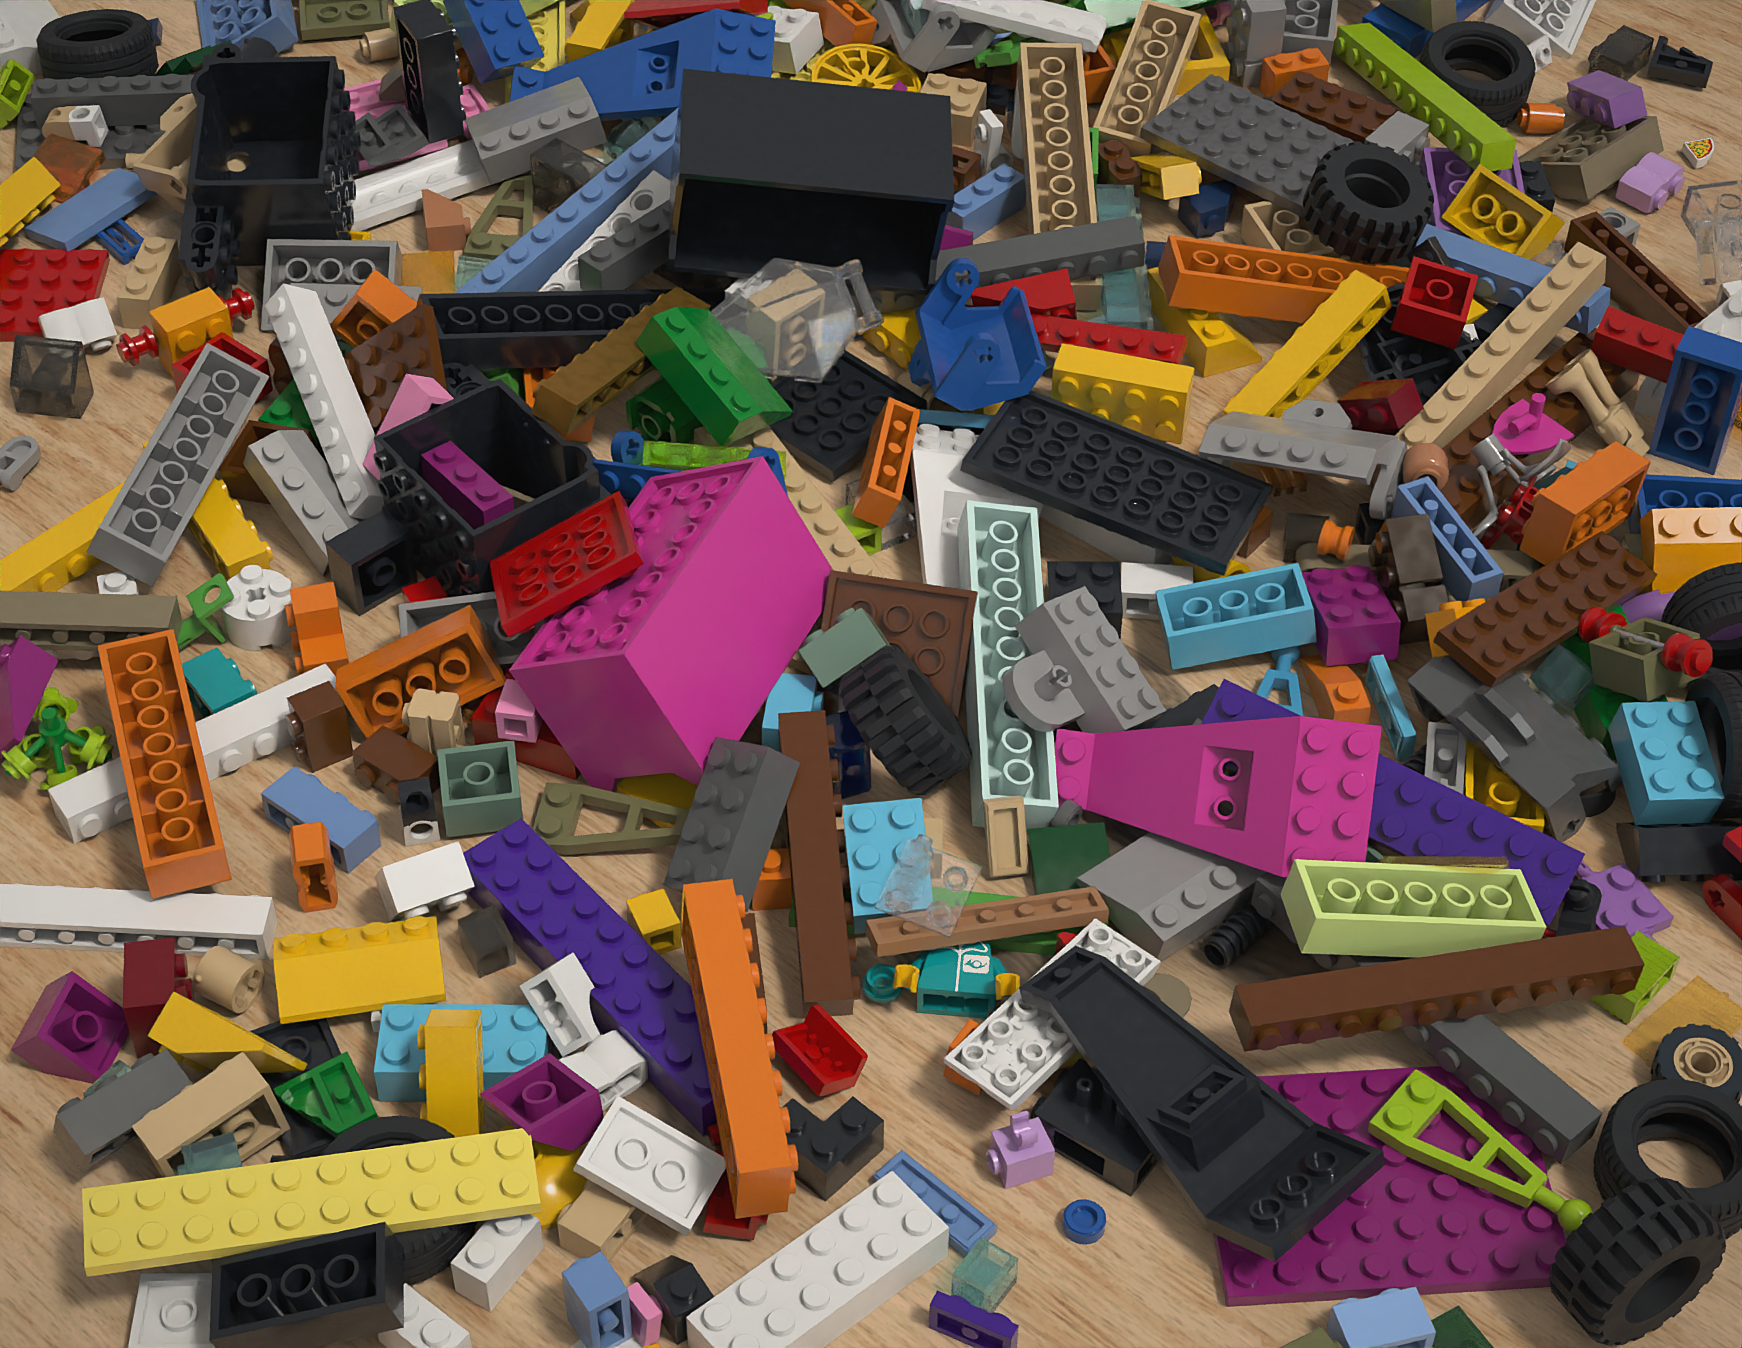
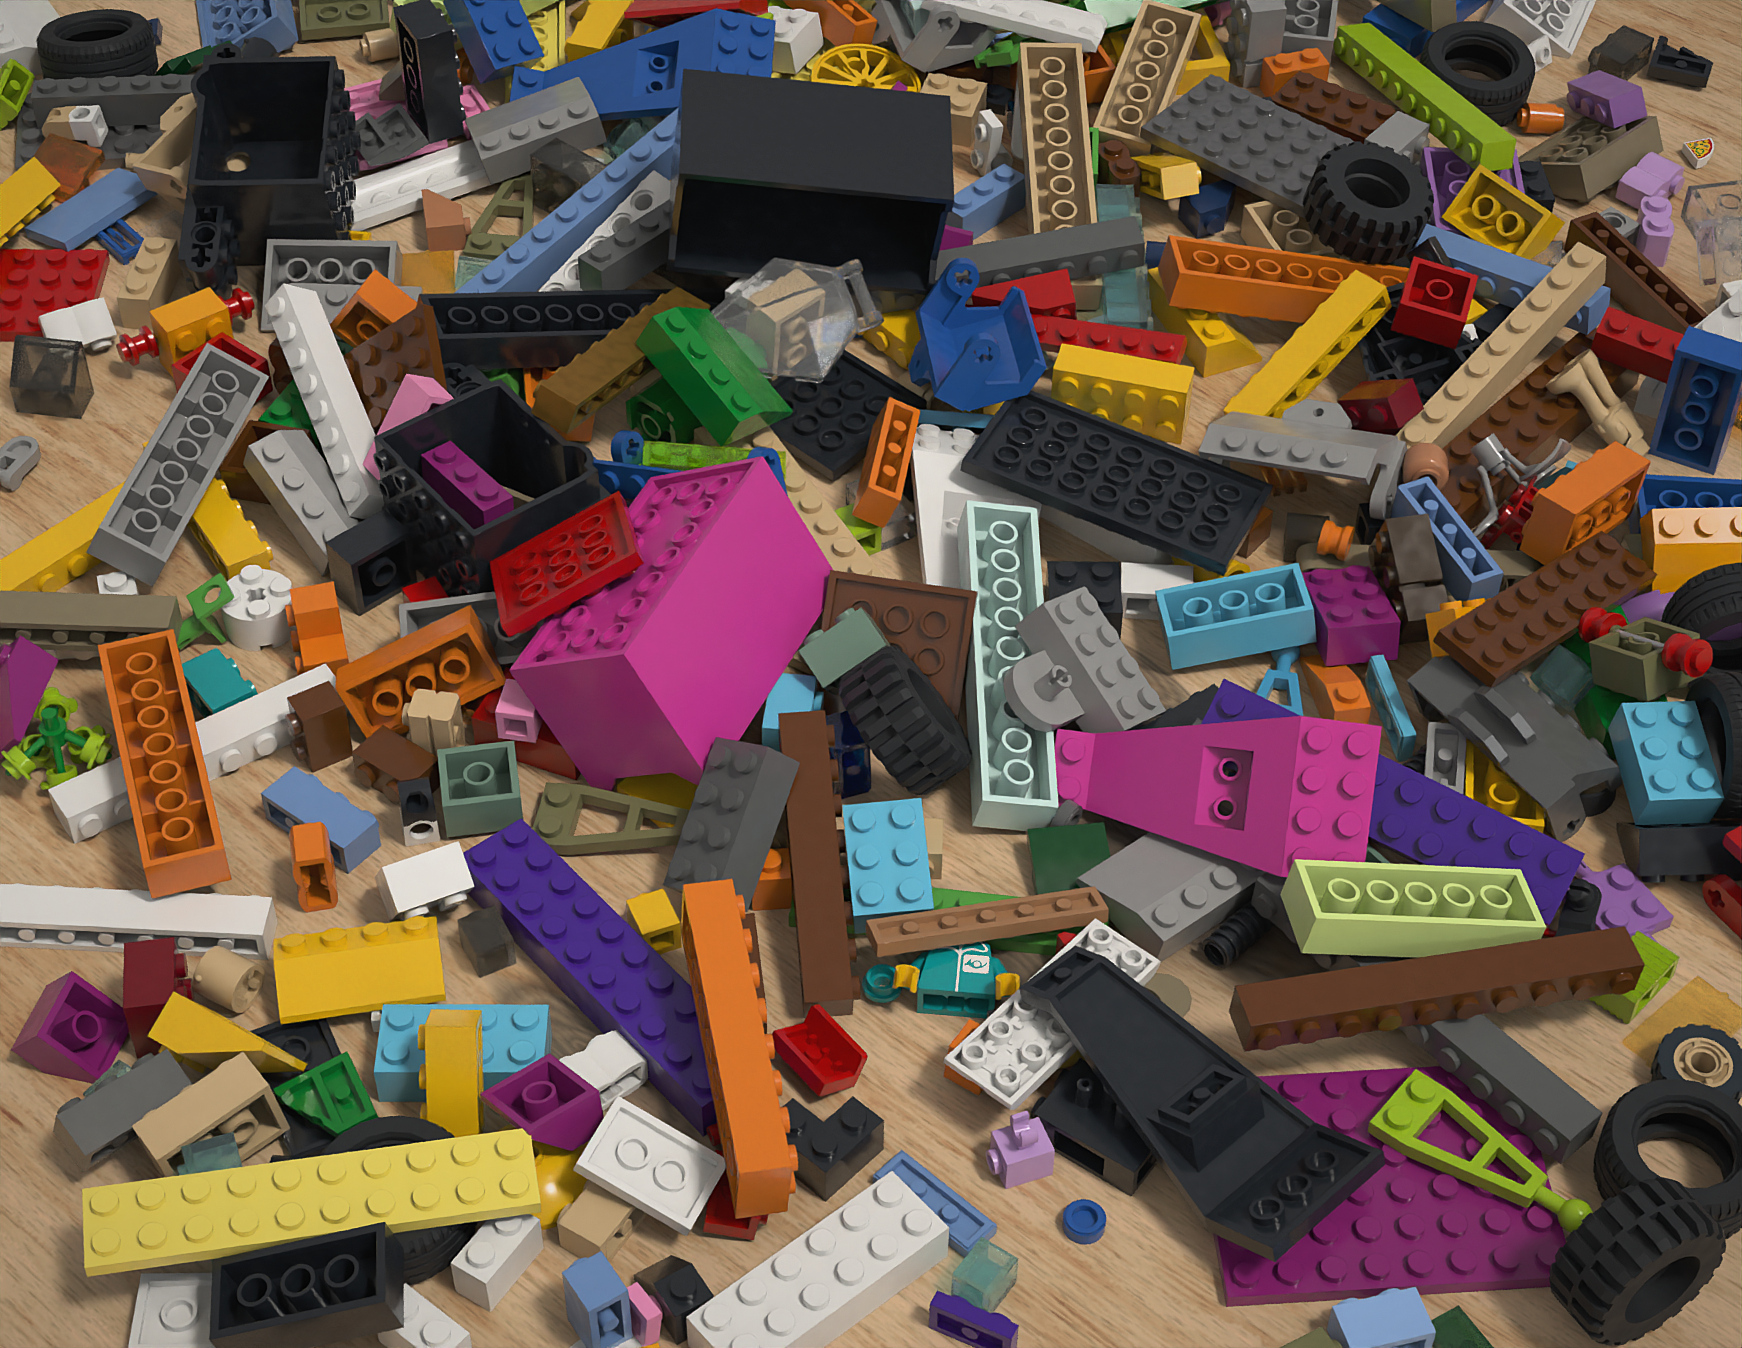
white arch [519,953,600,1057] -> none
clear hinge [875,834,982,938] -> none
reddish brown brick [952,146,981,192] -> none
tan tile [983,795,1029,878] -> none
clear yellow piece [1379,856,1509,869] -> none
dark pink shield [1492,393,1574,455] -> none
none -> lavender brick [1636,196,1674,267]

